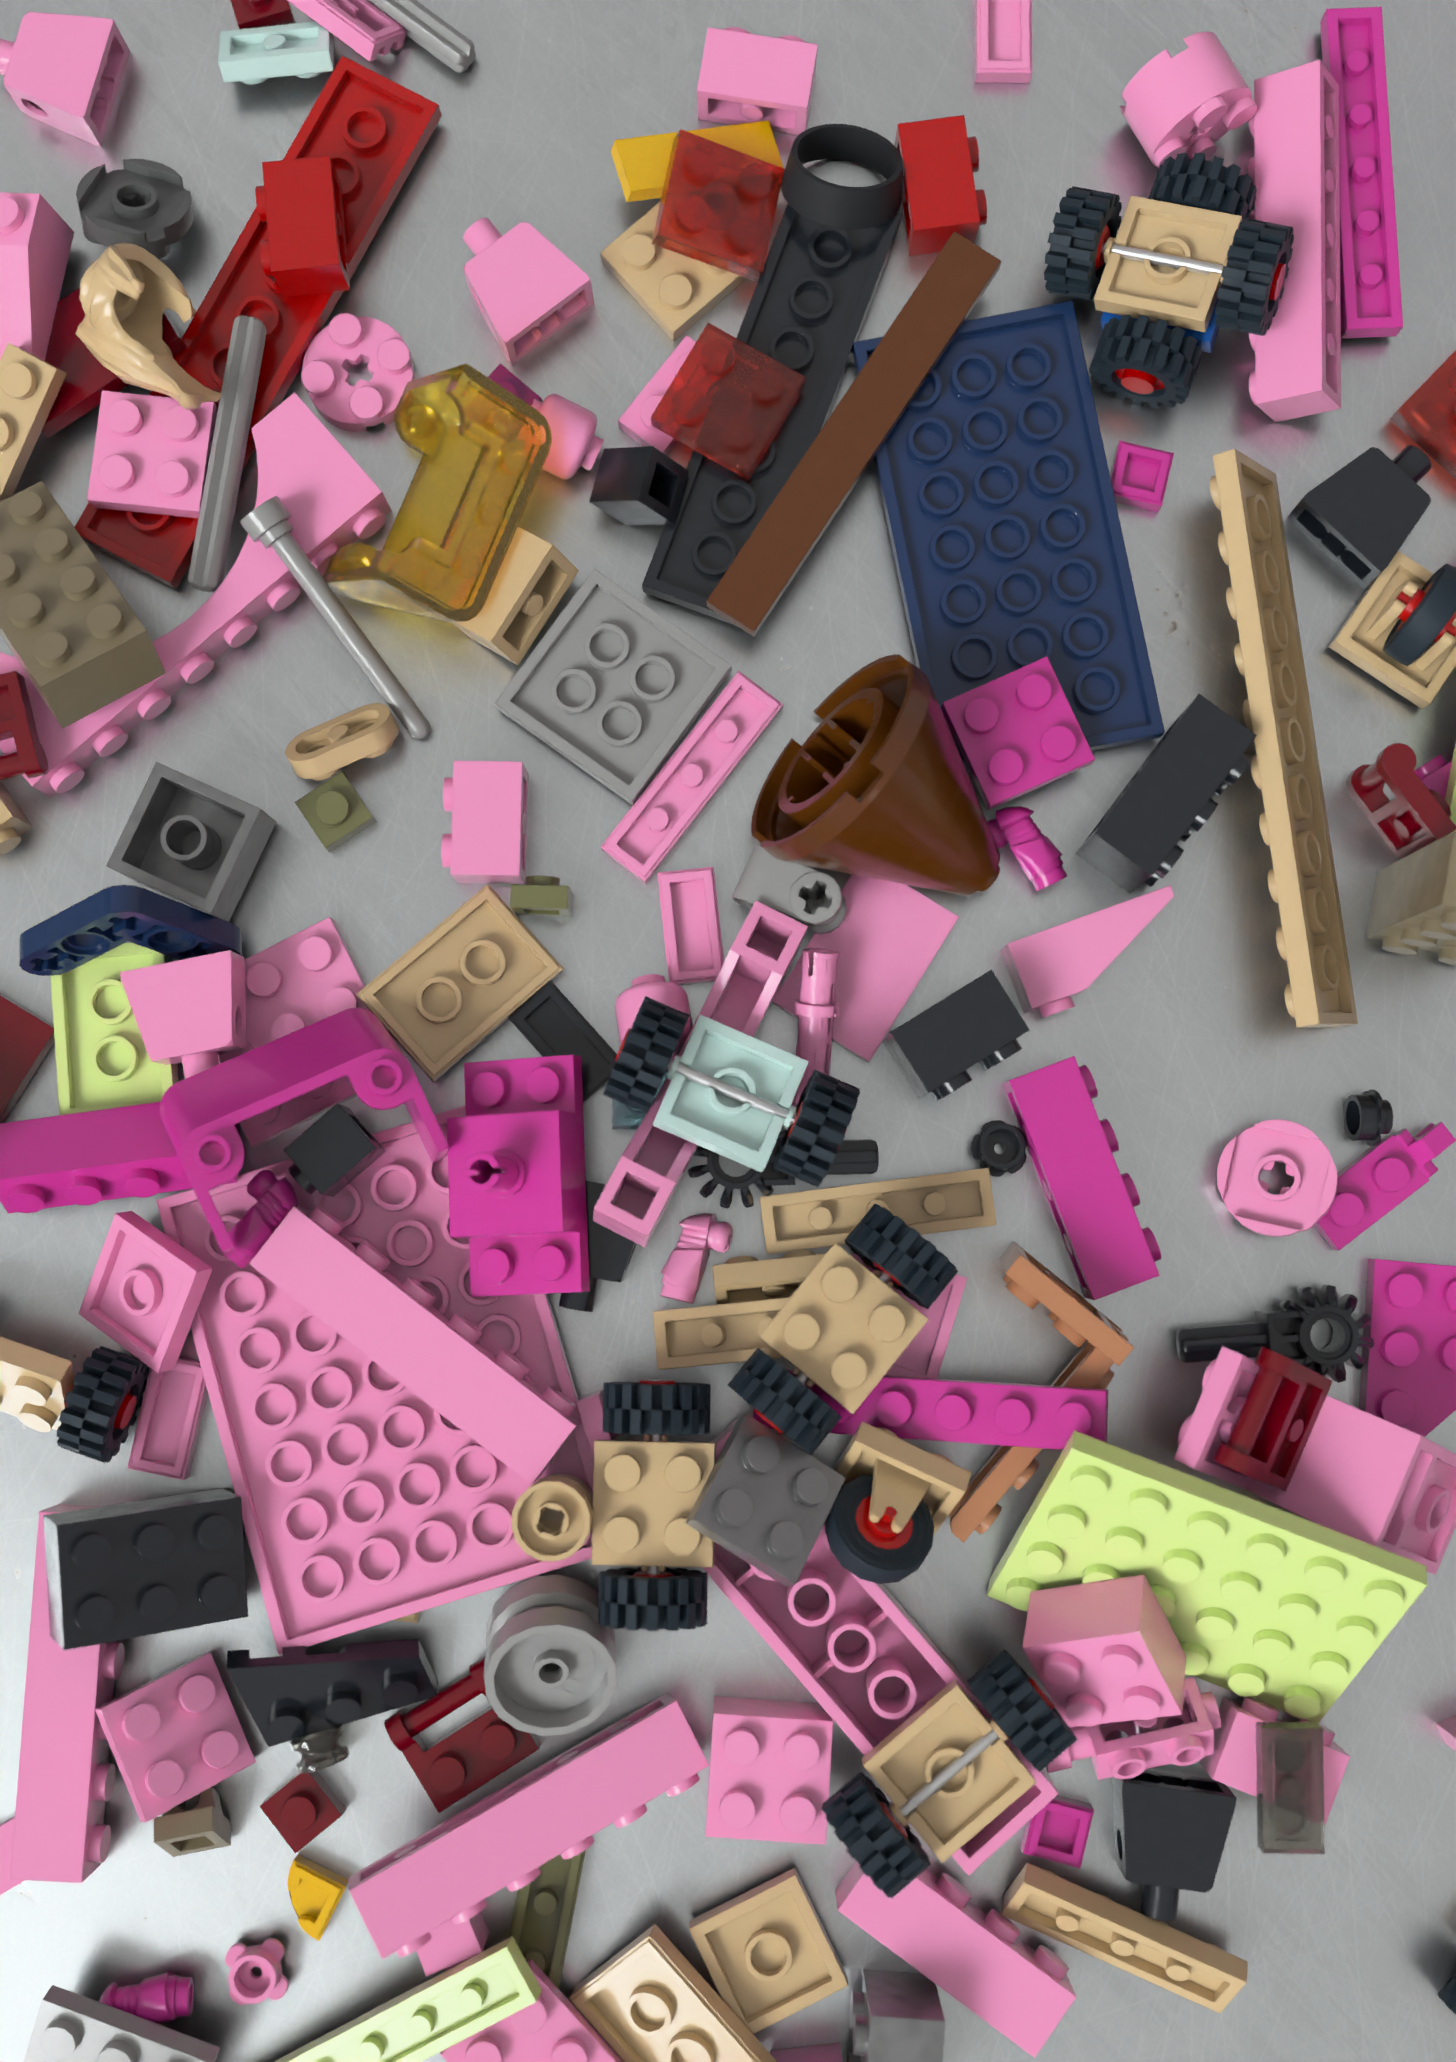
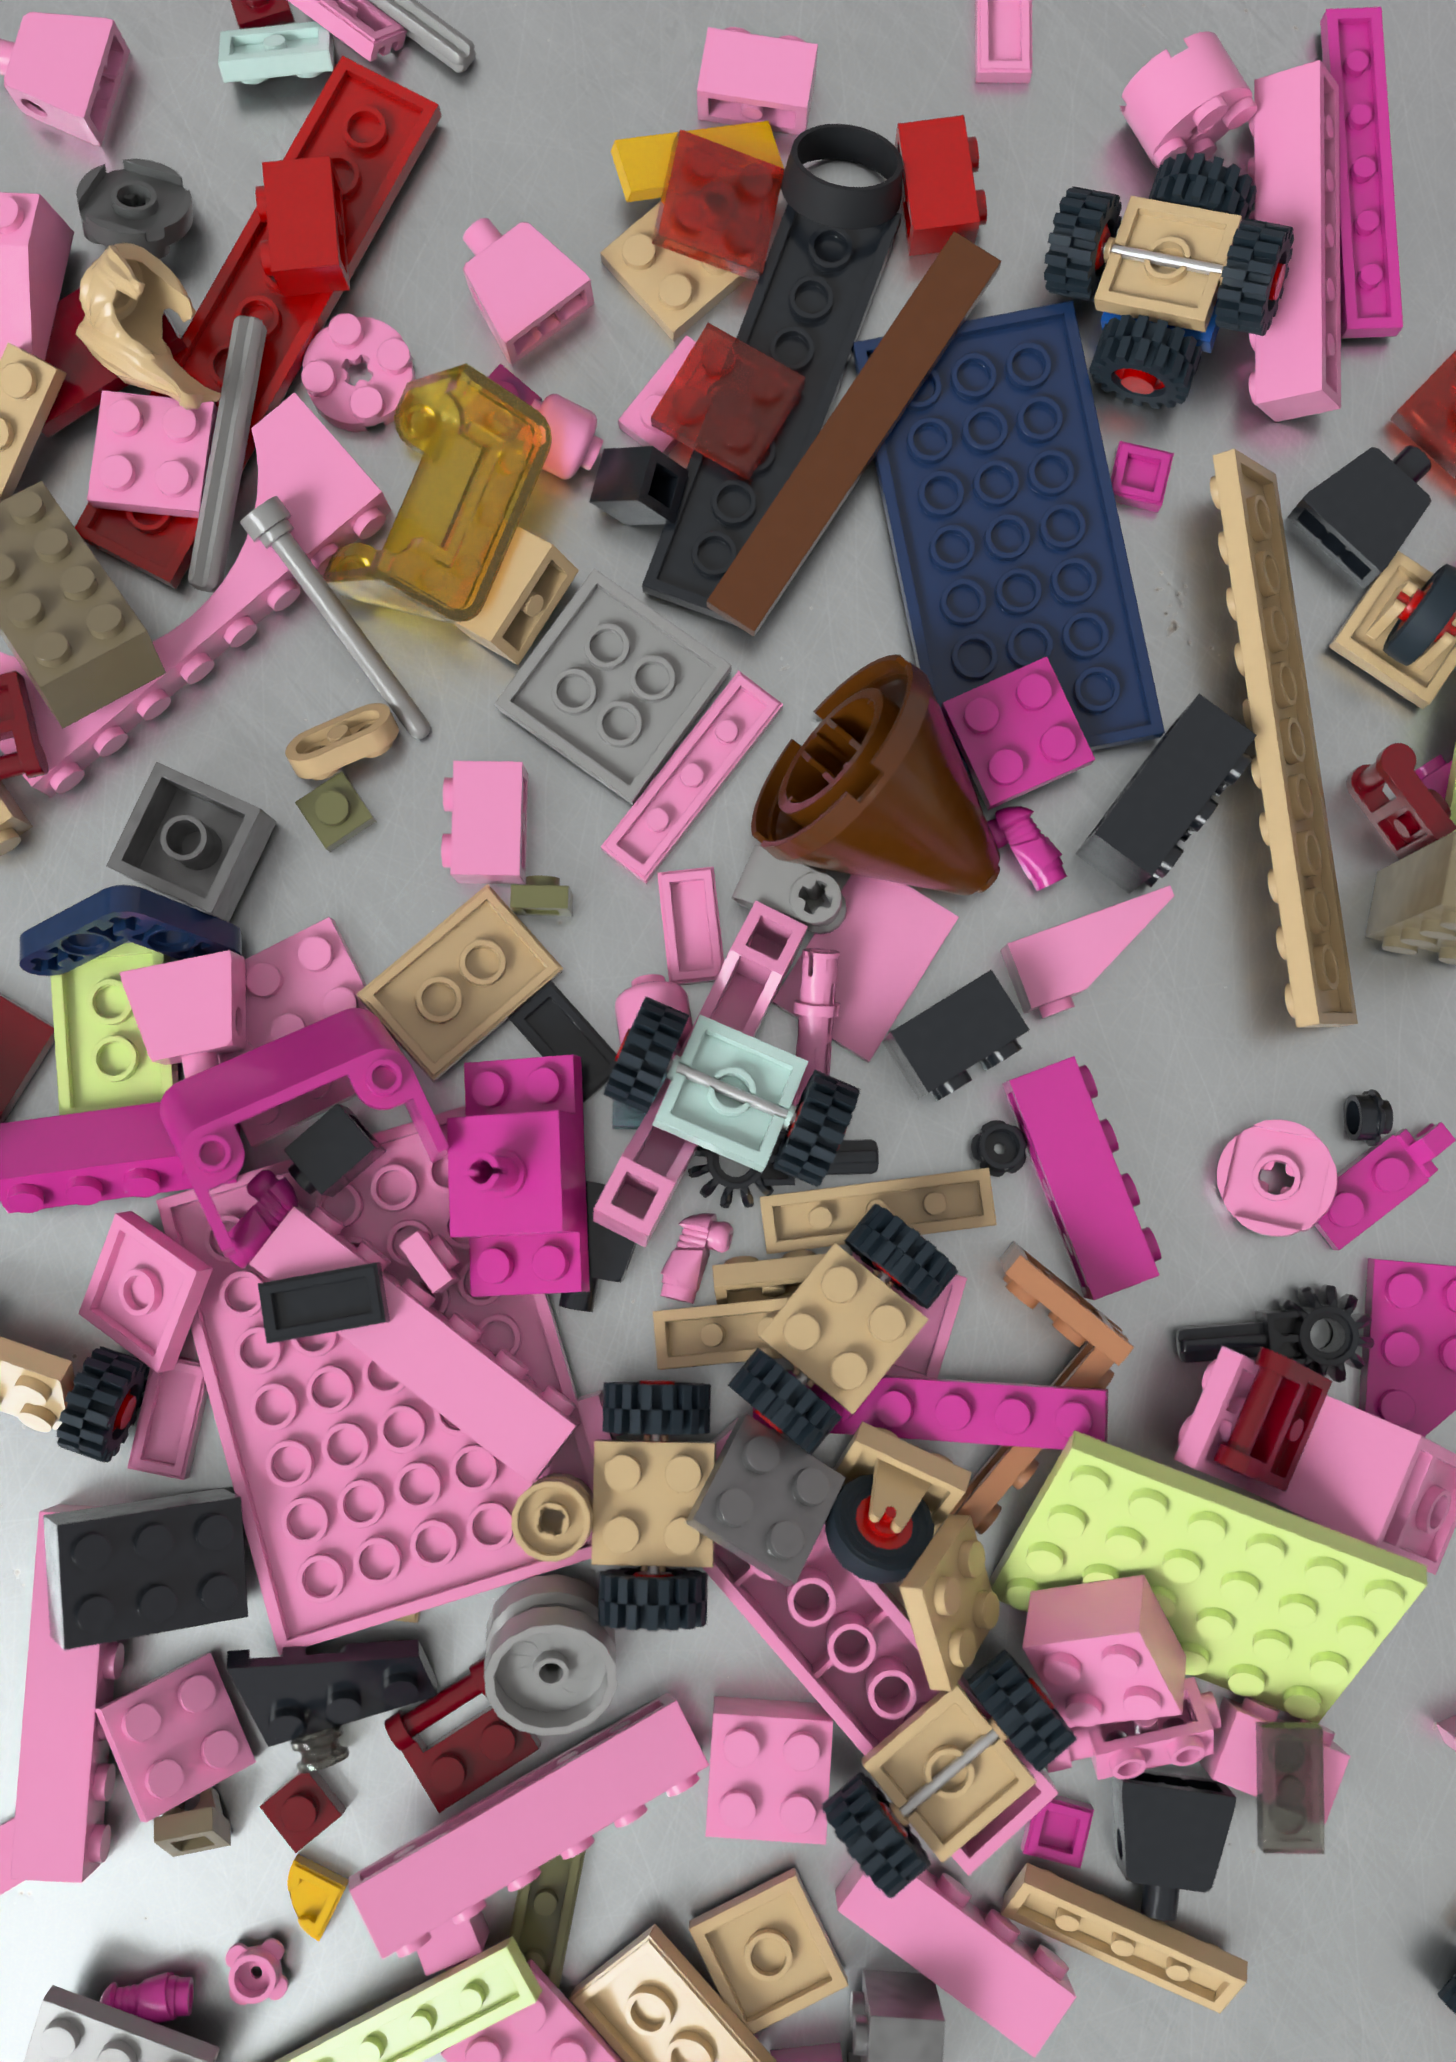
none -> black tile [258,1262,390,1344]
none -> bright pink plate [398,1231,461,1293]
none -> tan plate [899,1514,1000,1692]

